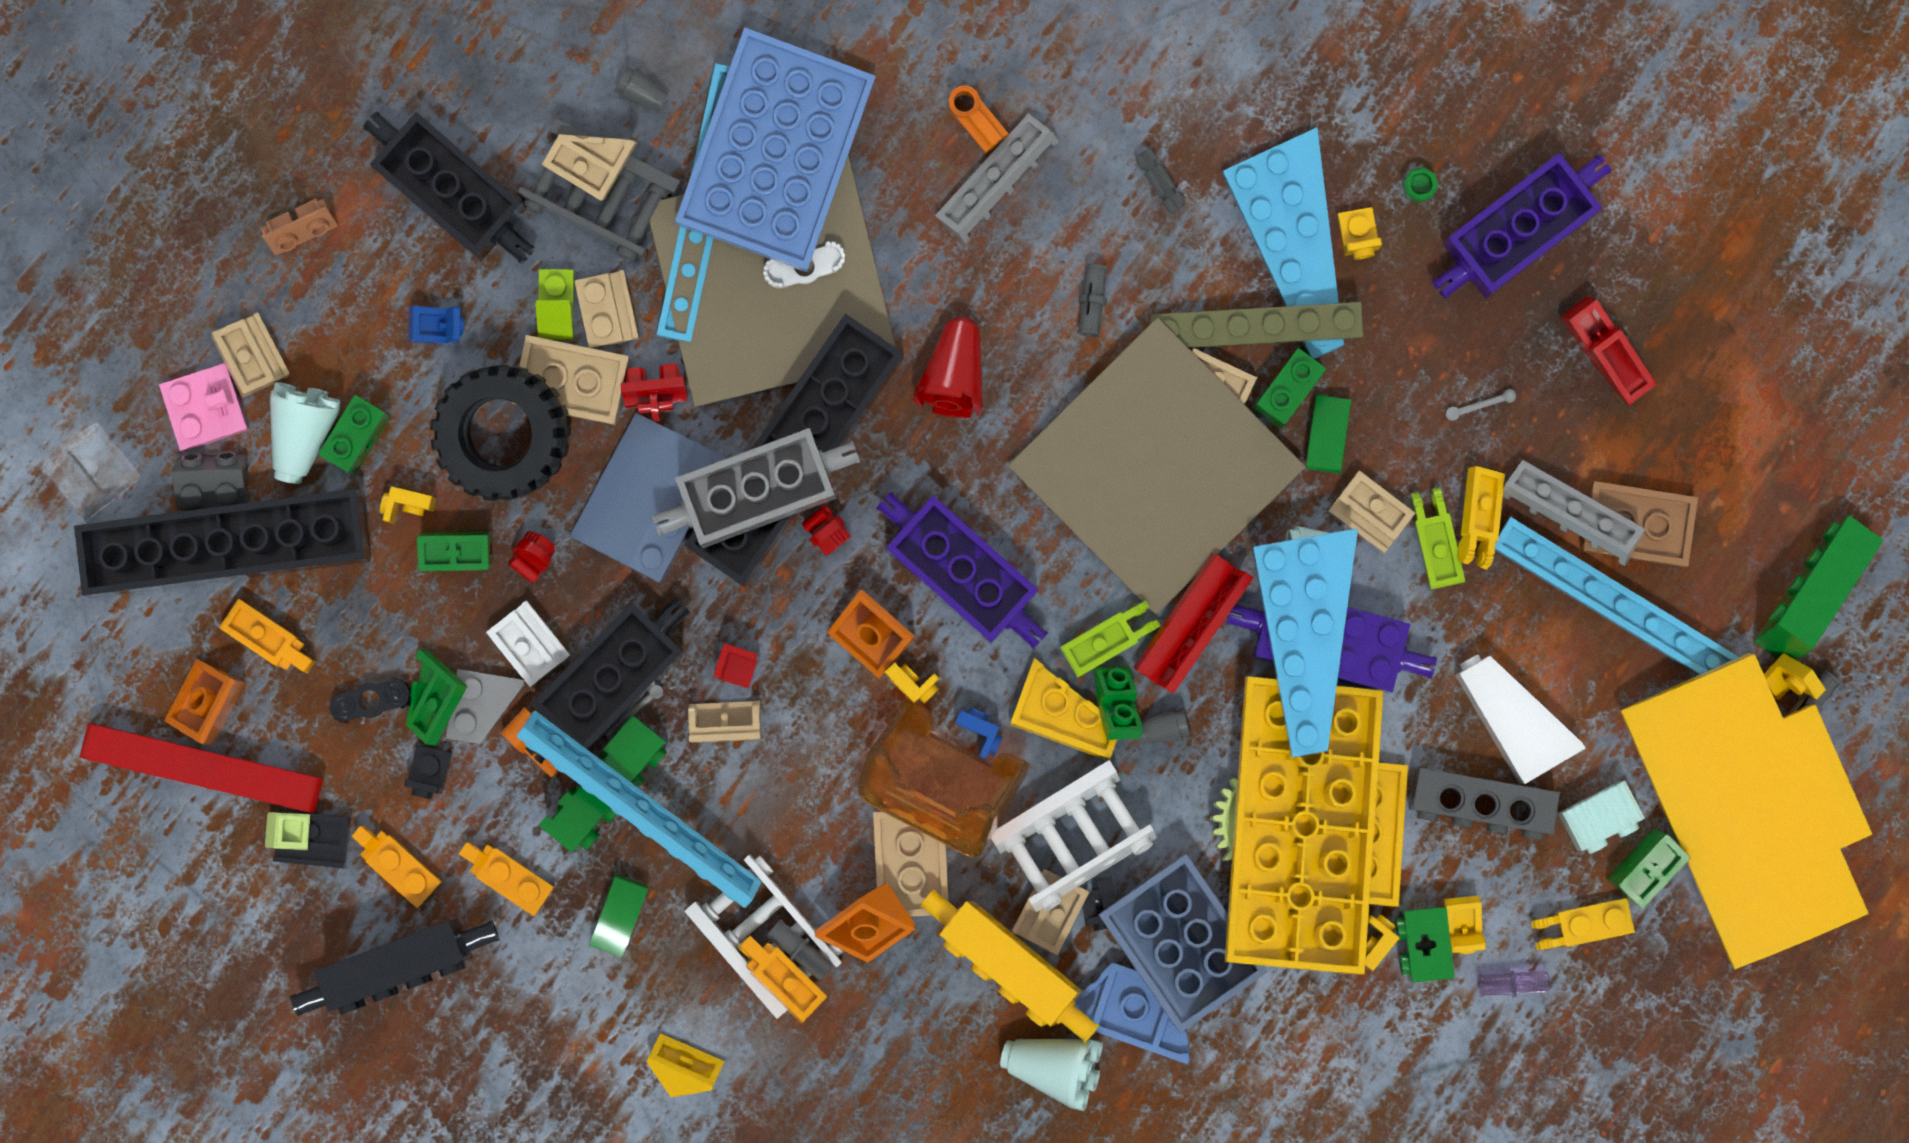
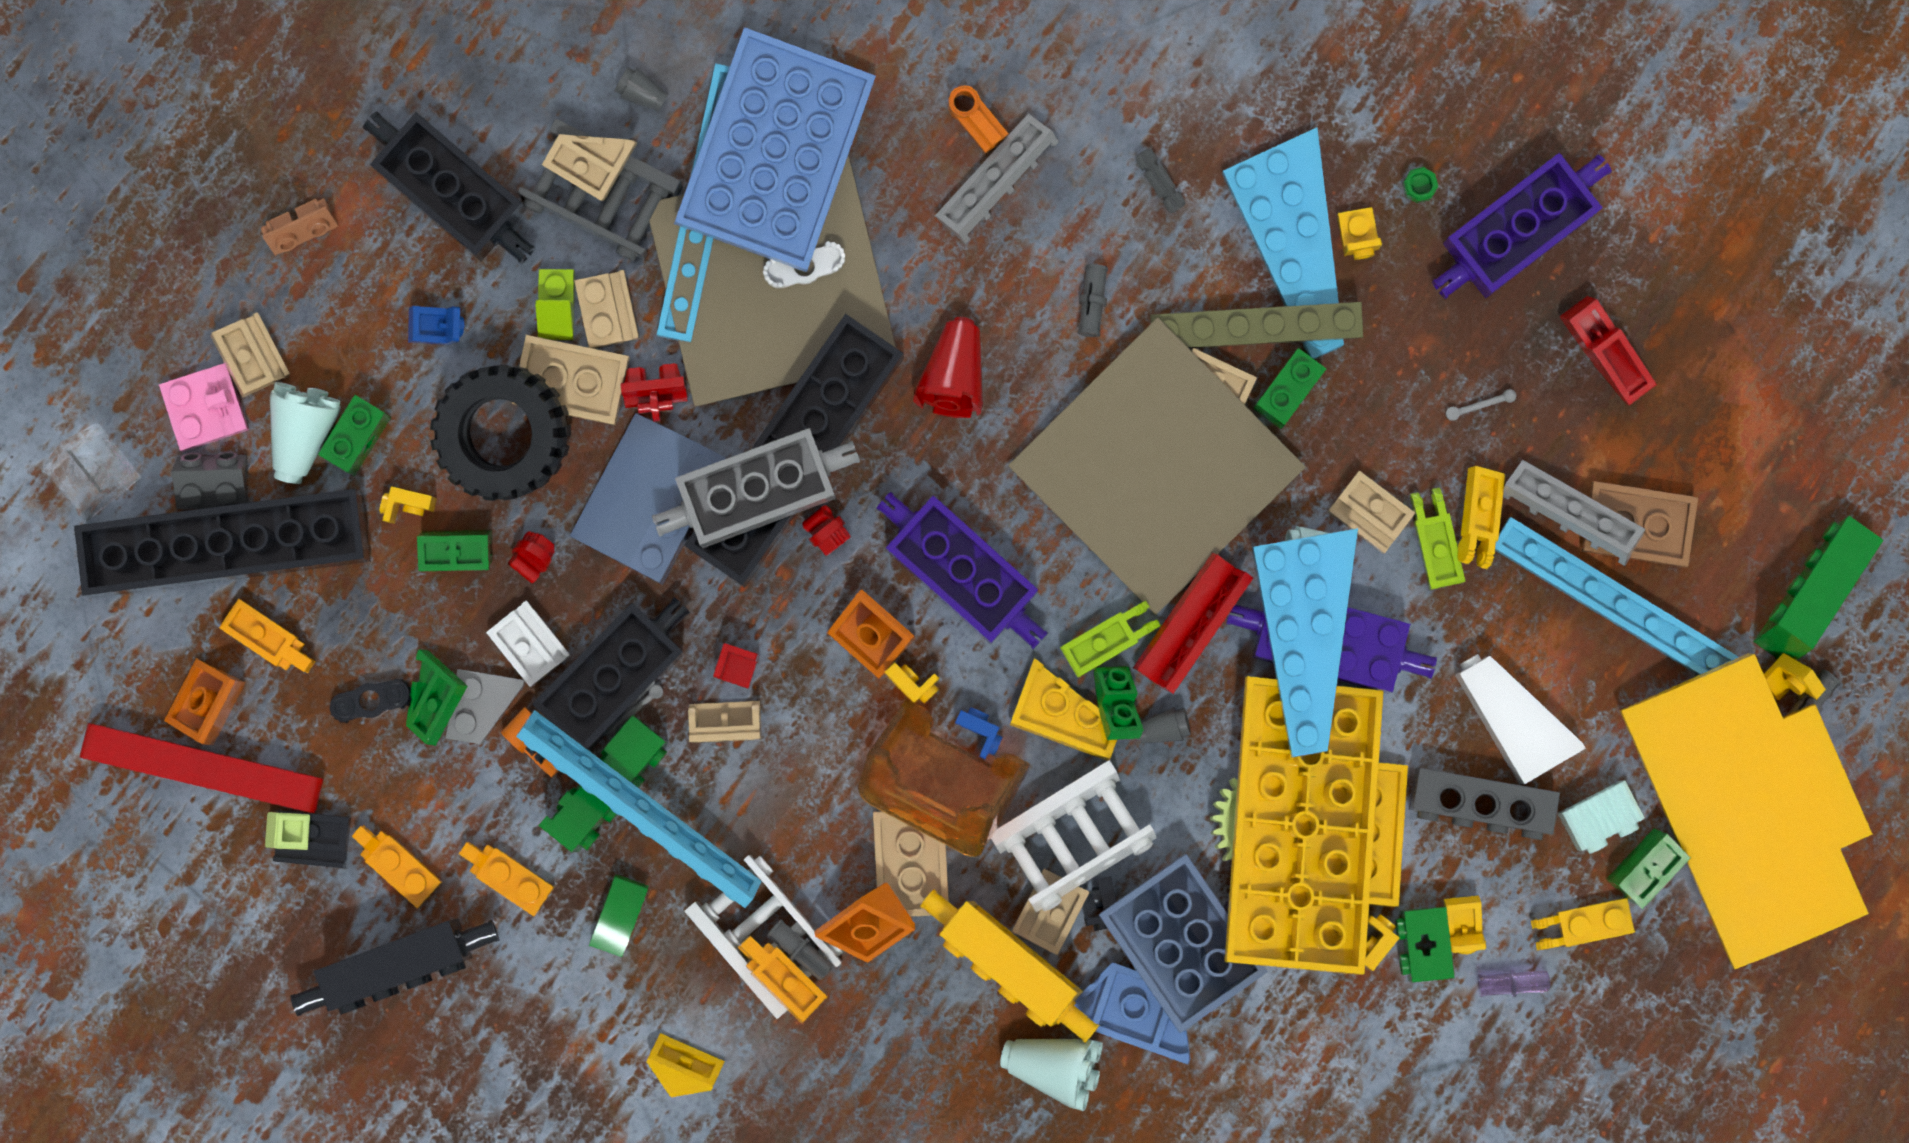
black bracket [404,745,453,799] -> none
green slope [1306,395,1352,474] -> none

